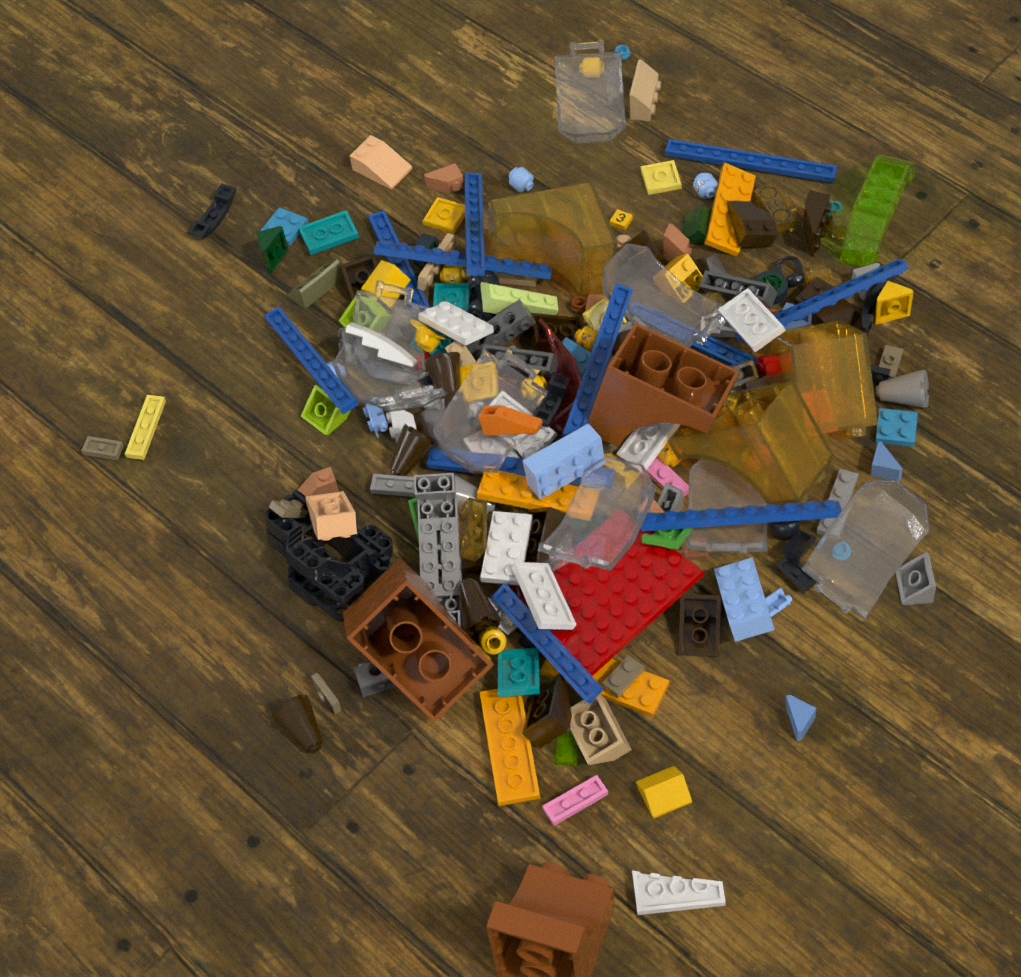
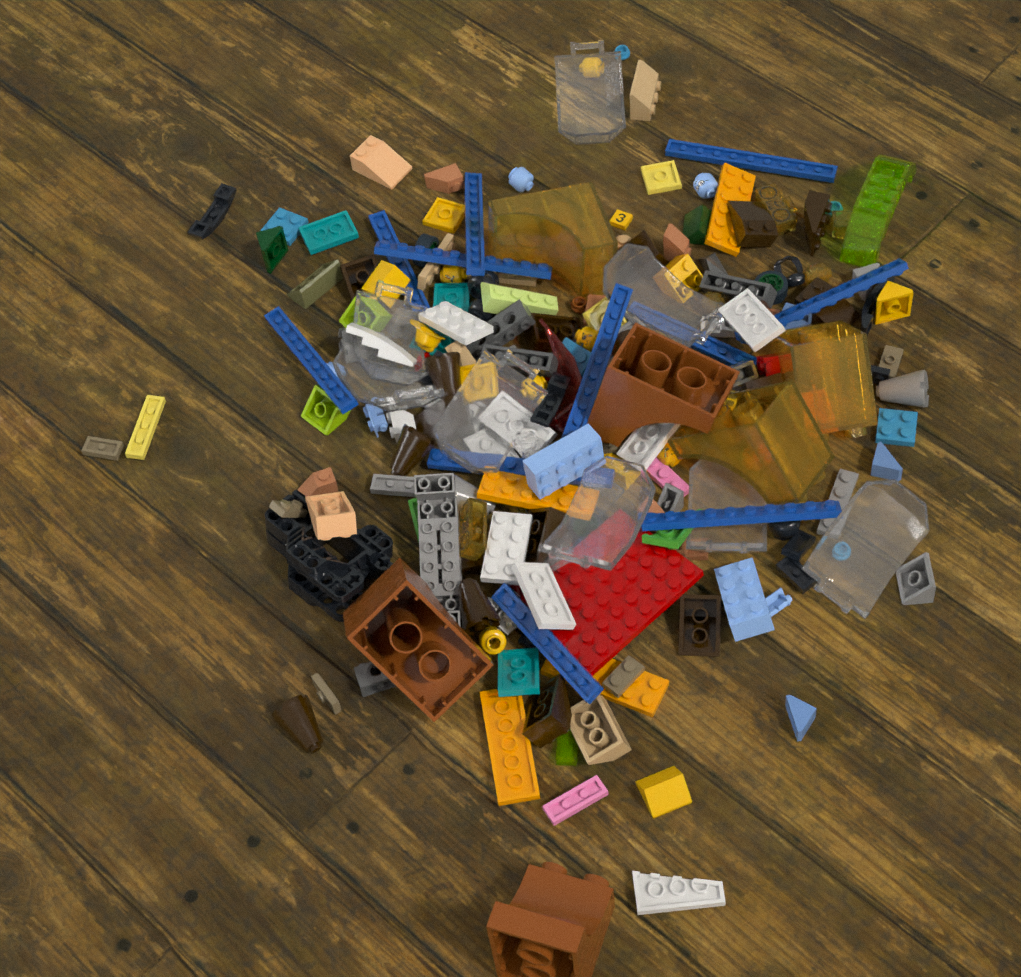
orange slope [478,405,543,436] -> none

